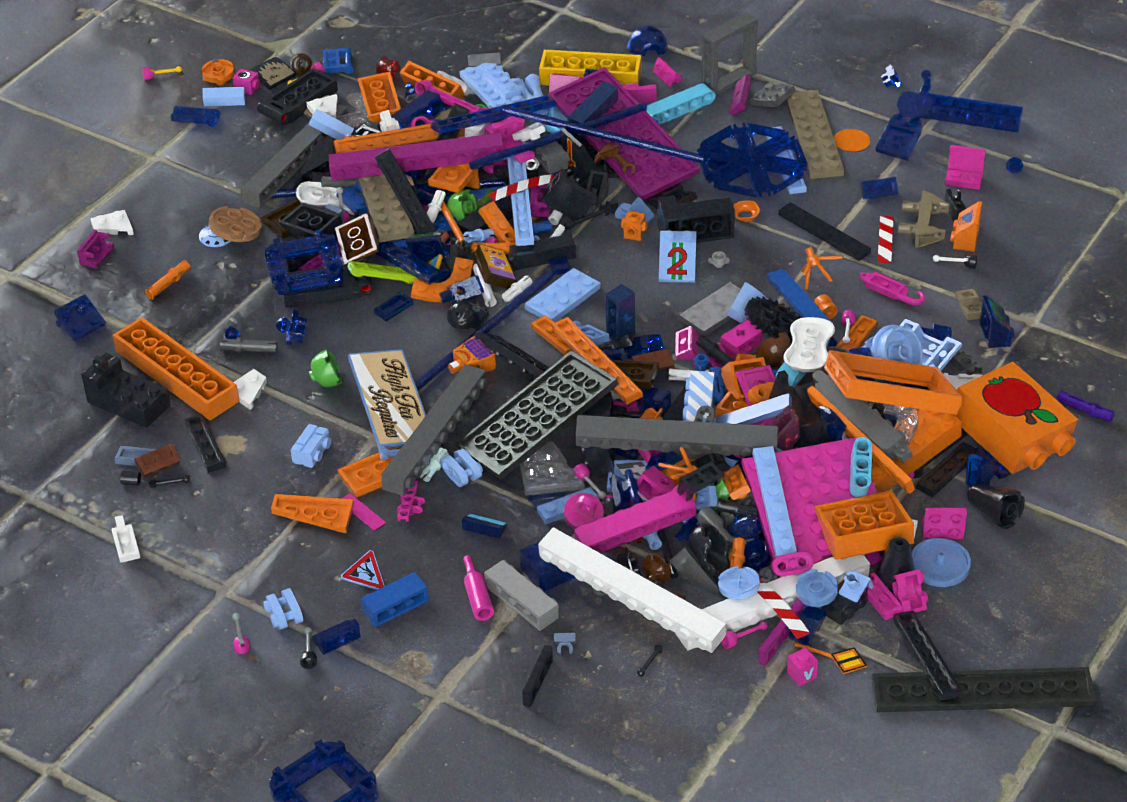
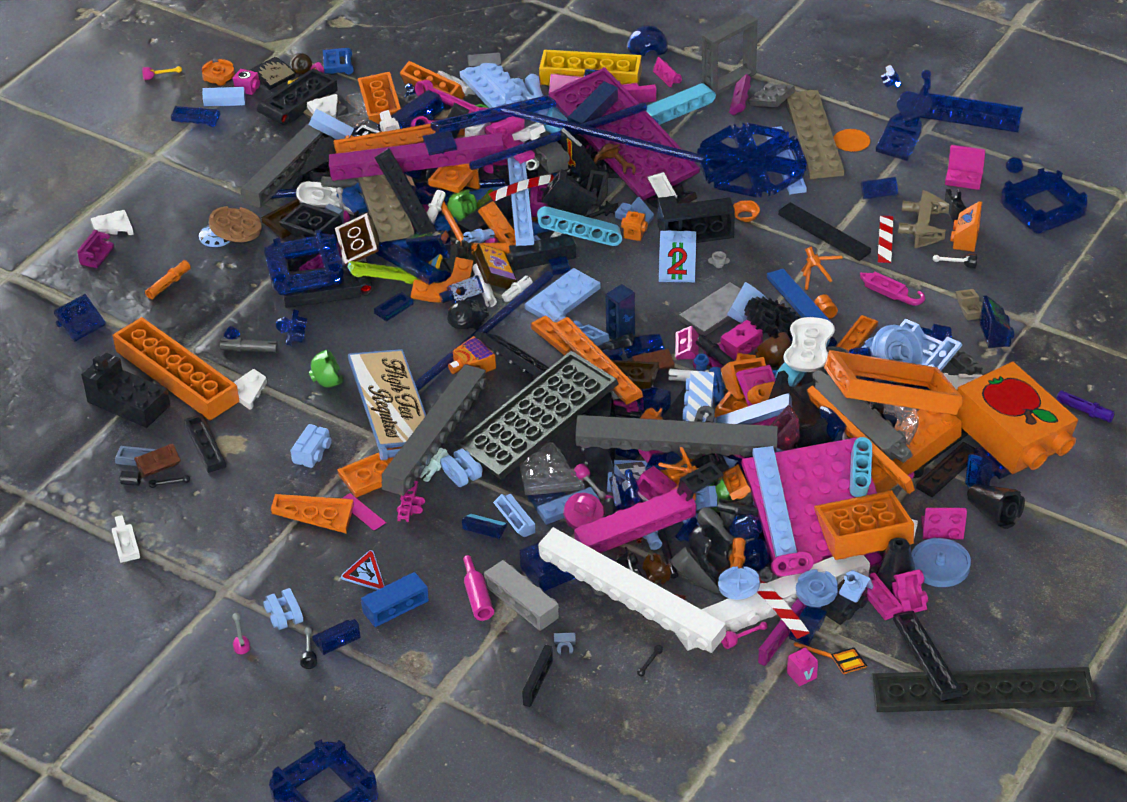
clear red rock [376,56,401,77] -> none
hinge [841,310,857,343] -> none
none -> clear blue piece [423,130,457,156]
none -> light blue piece [493,494,535,537]
none -> medium azure beam [537,206,622,246]
none -> light blue pin [543,300,566,323]
none -> white tile [648,172,677,198]
none -> clear blue plate [1001,168,1088,234]

